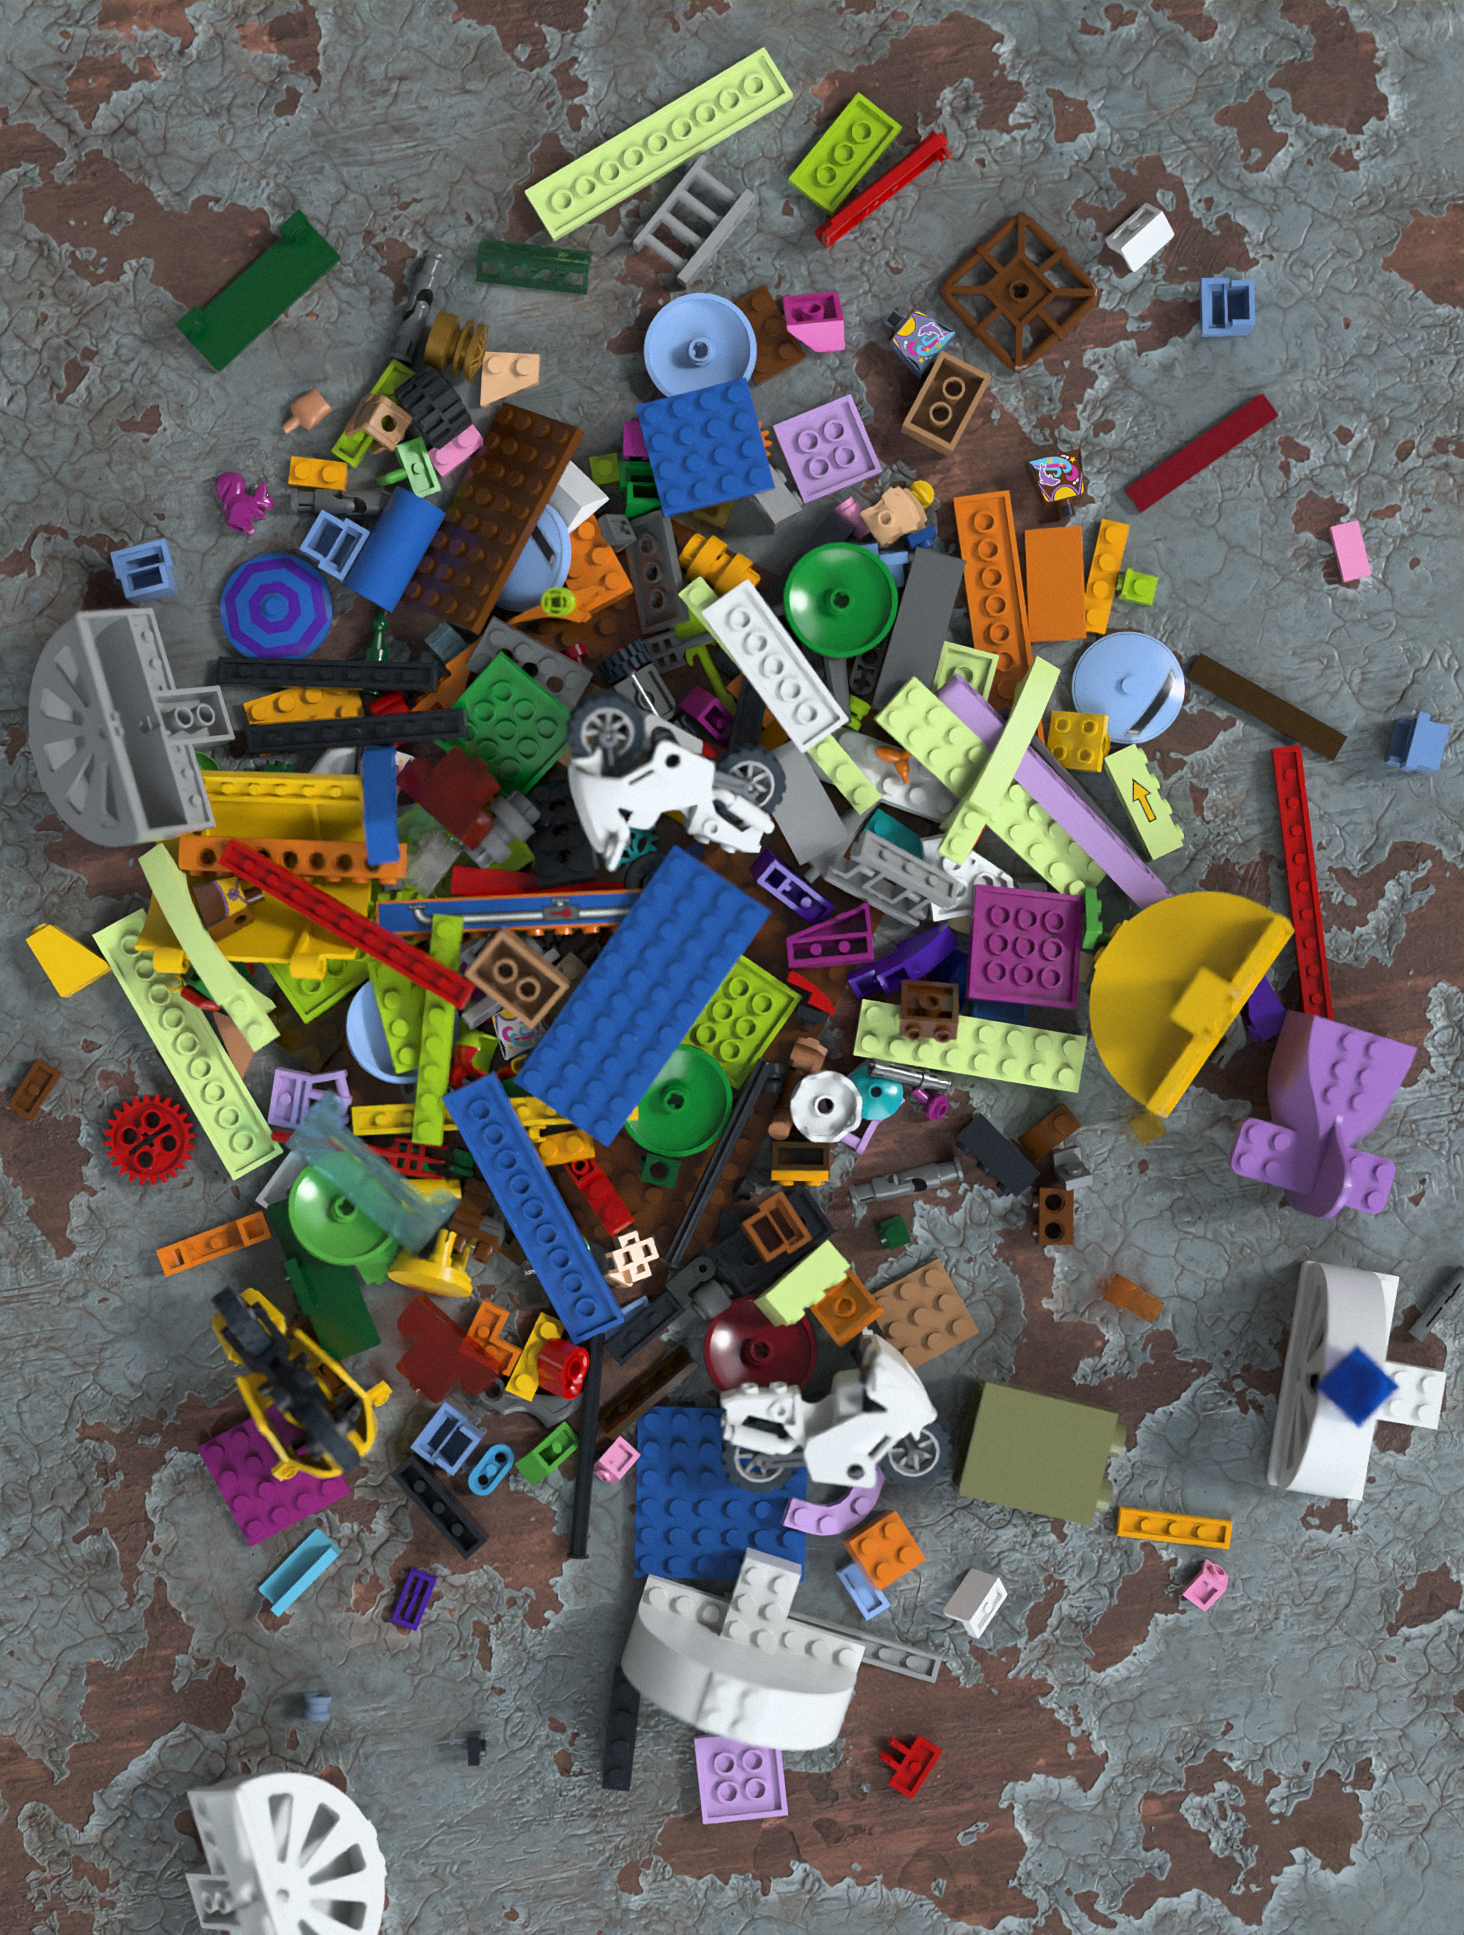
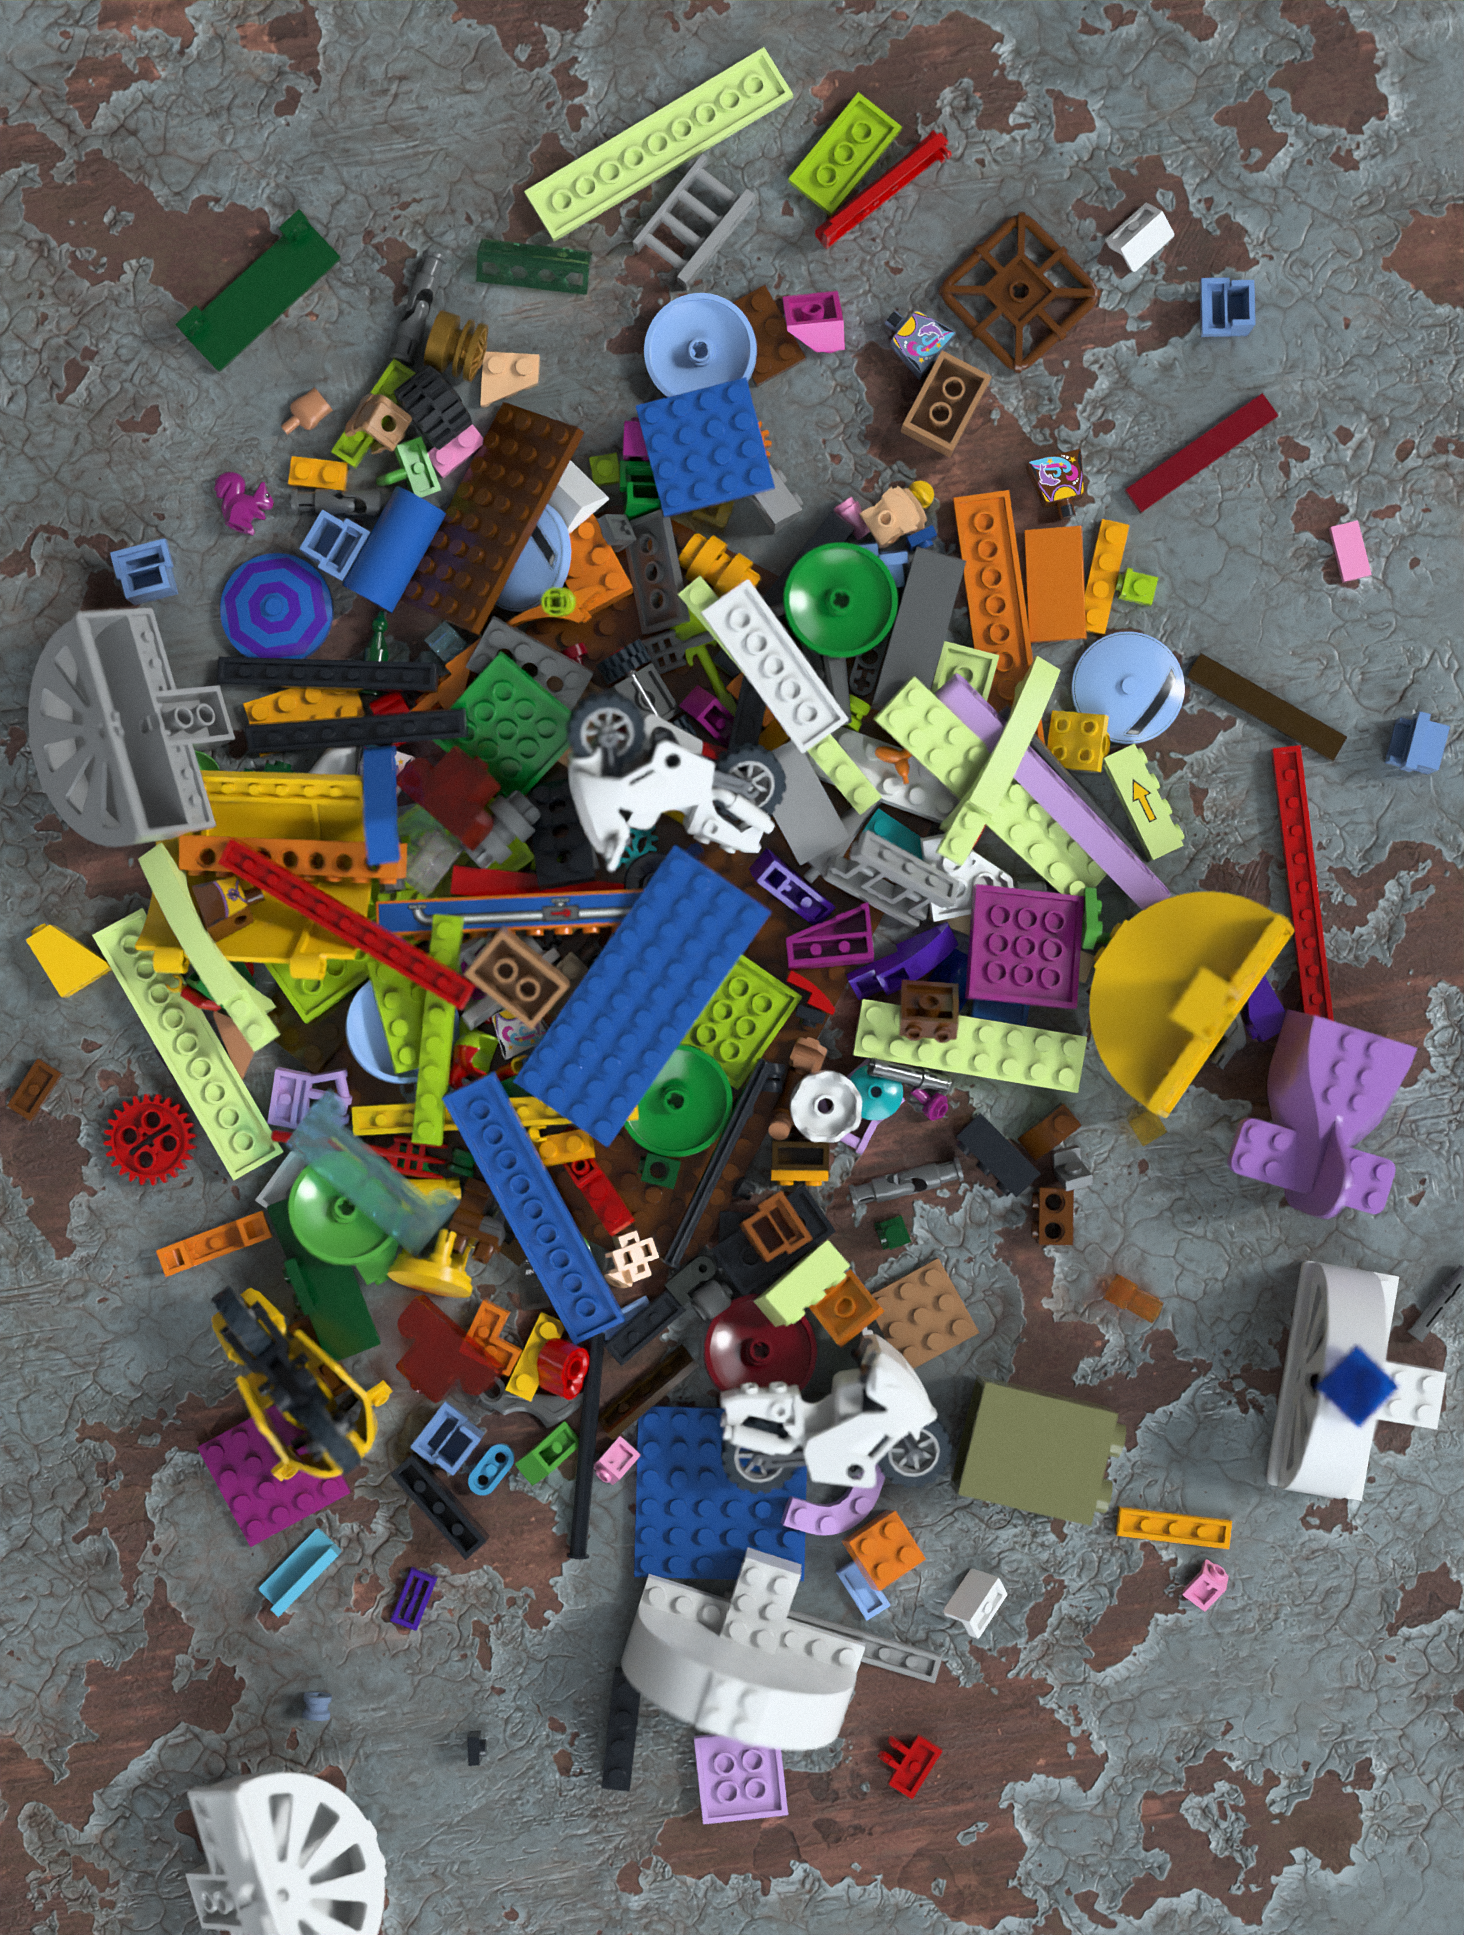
lavender plate [772,394,883,506] -> none

